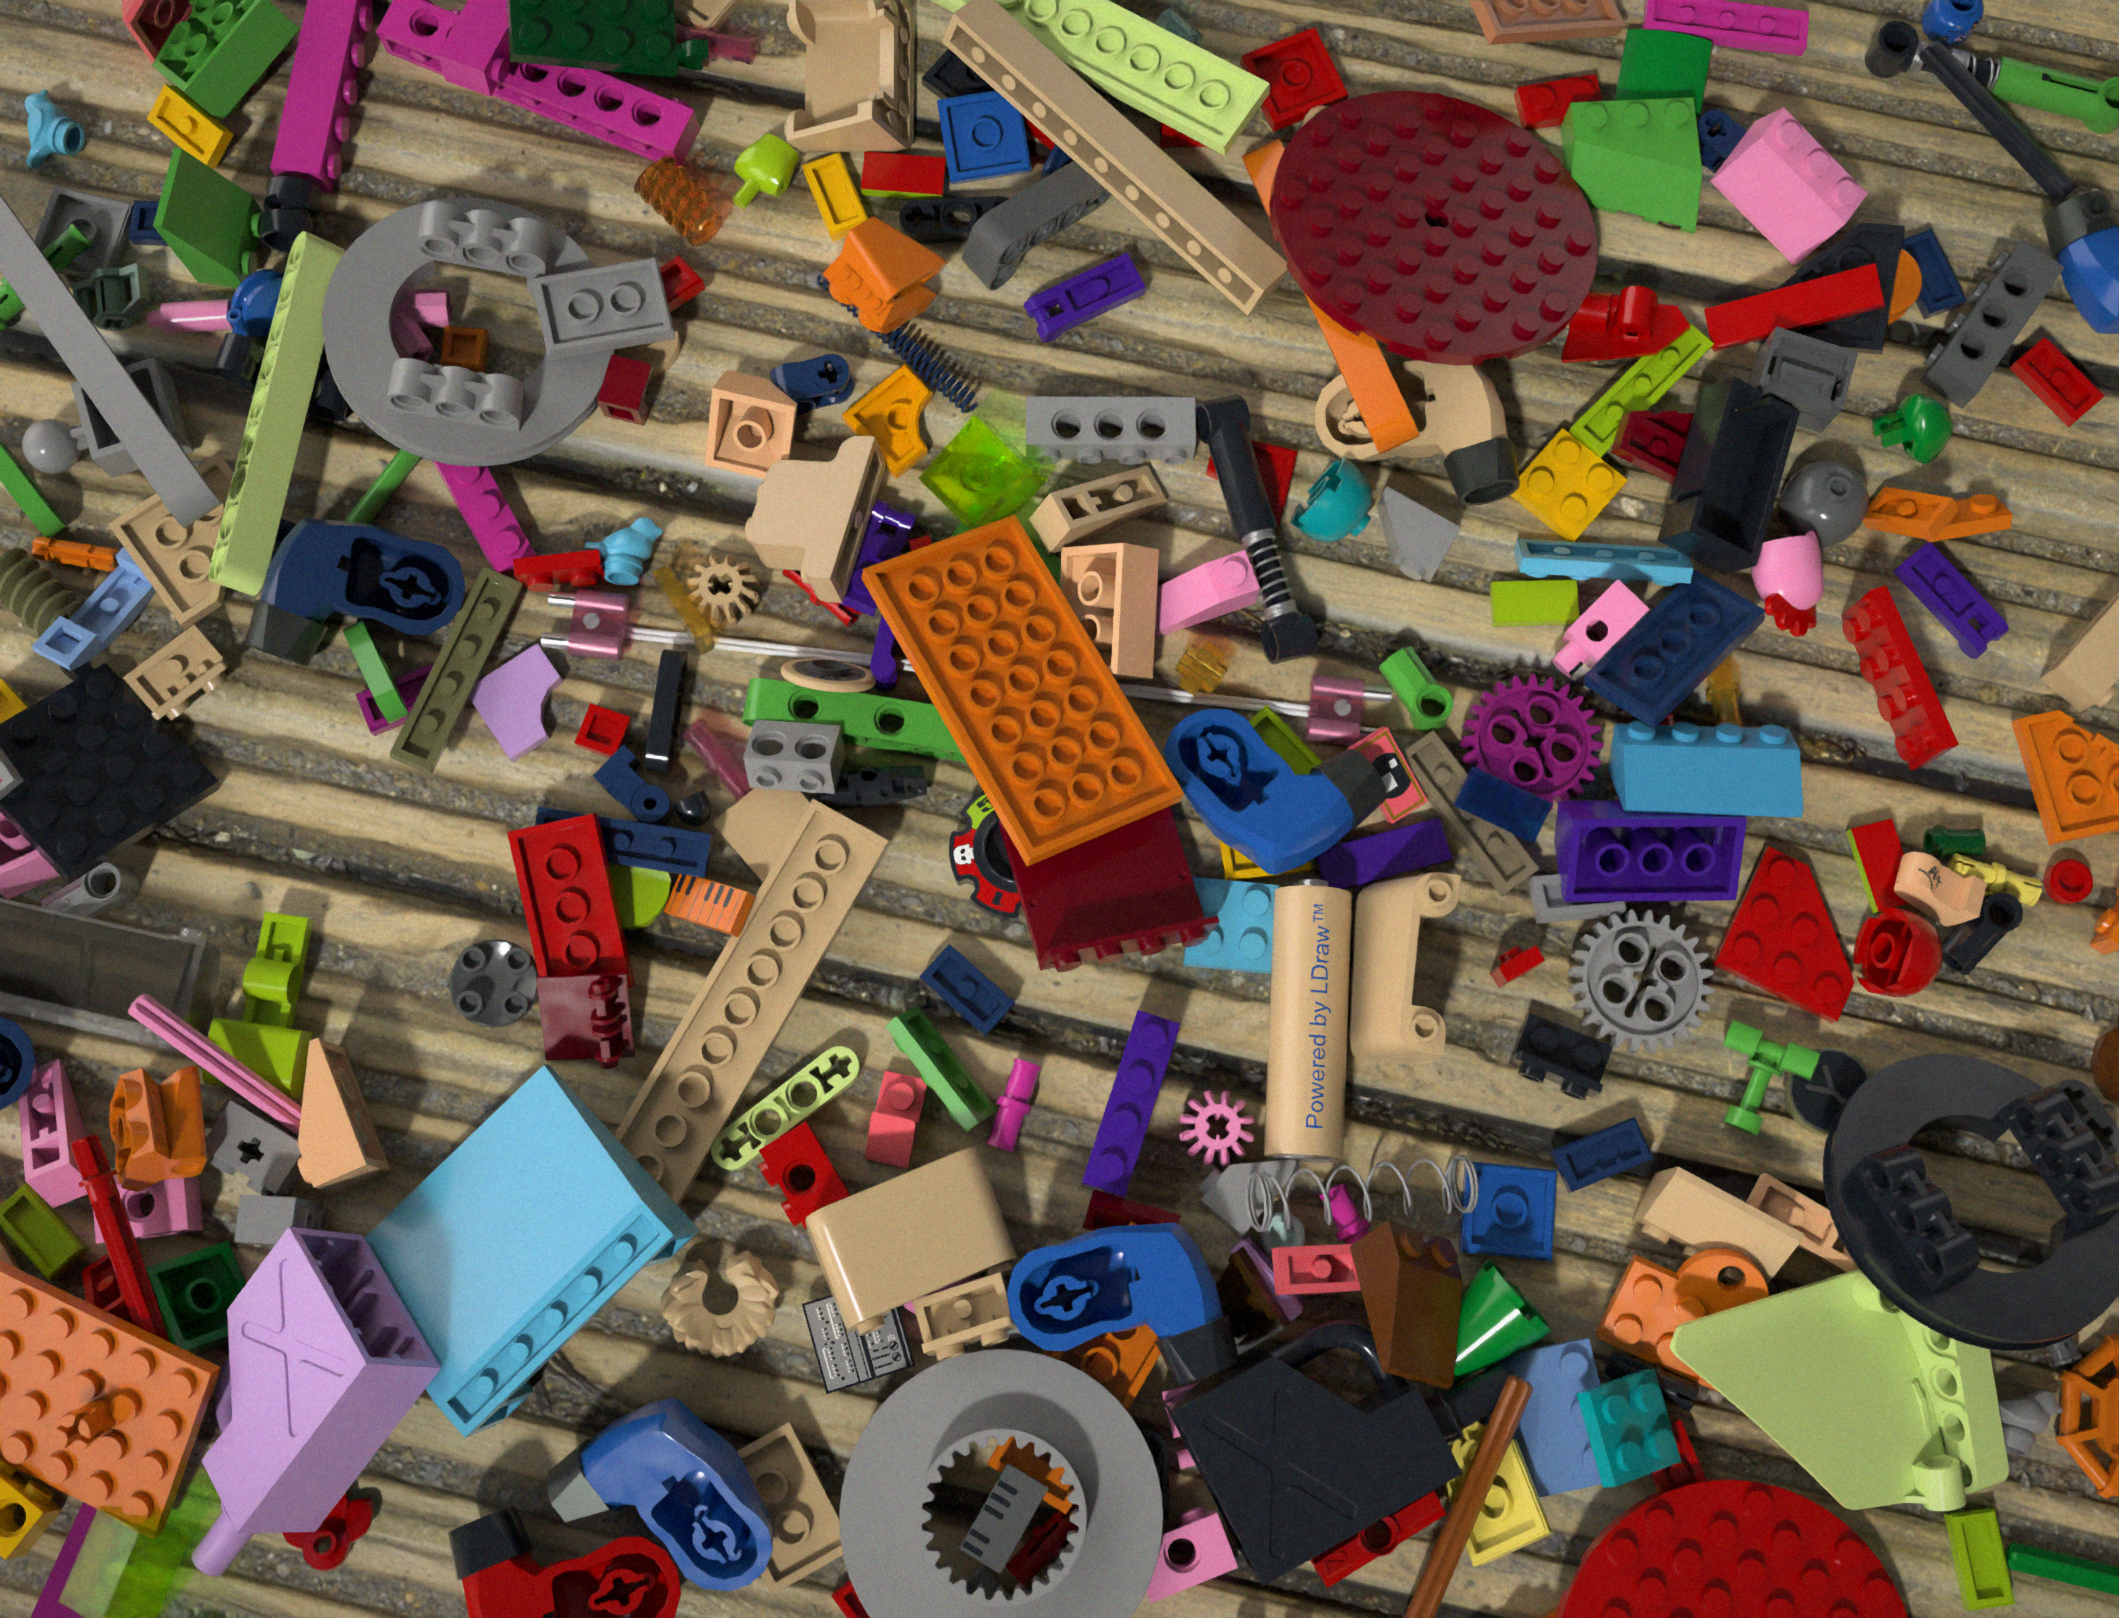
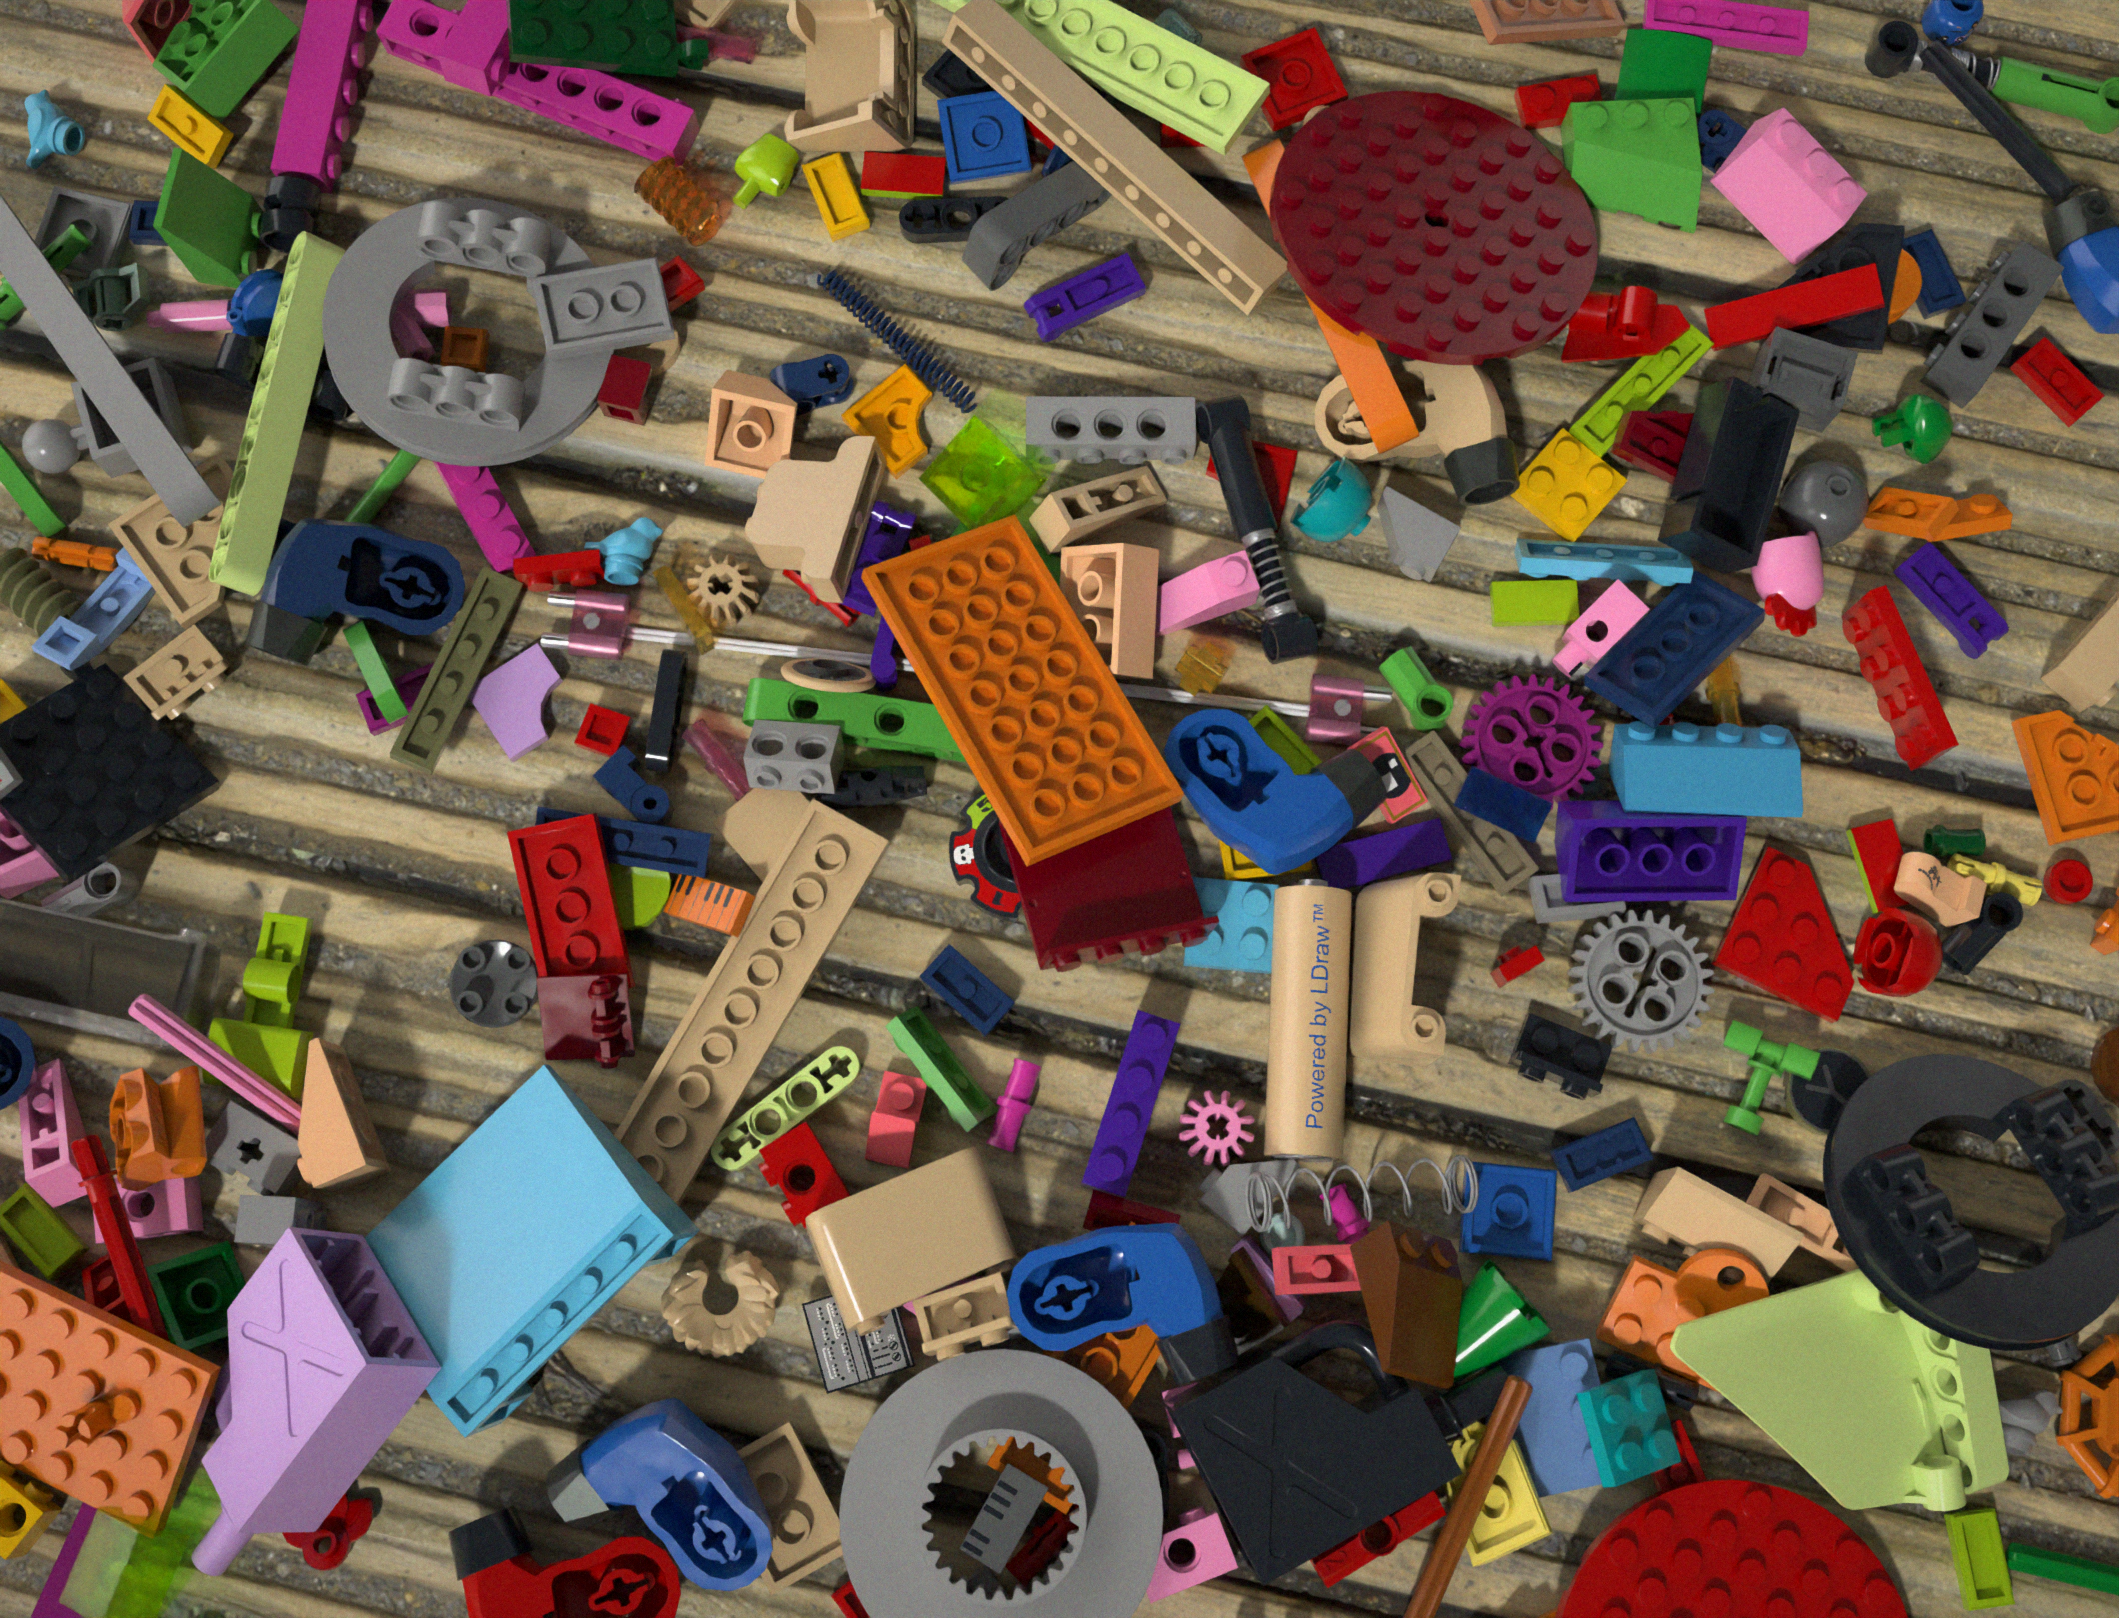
black hinge [673,790,711,826] -> none
orange piece [823,216,948,335] -> none

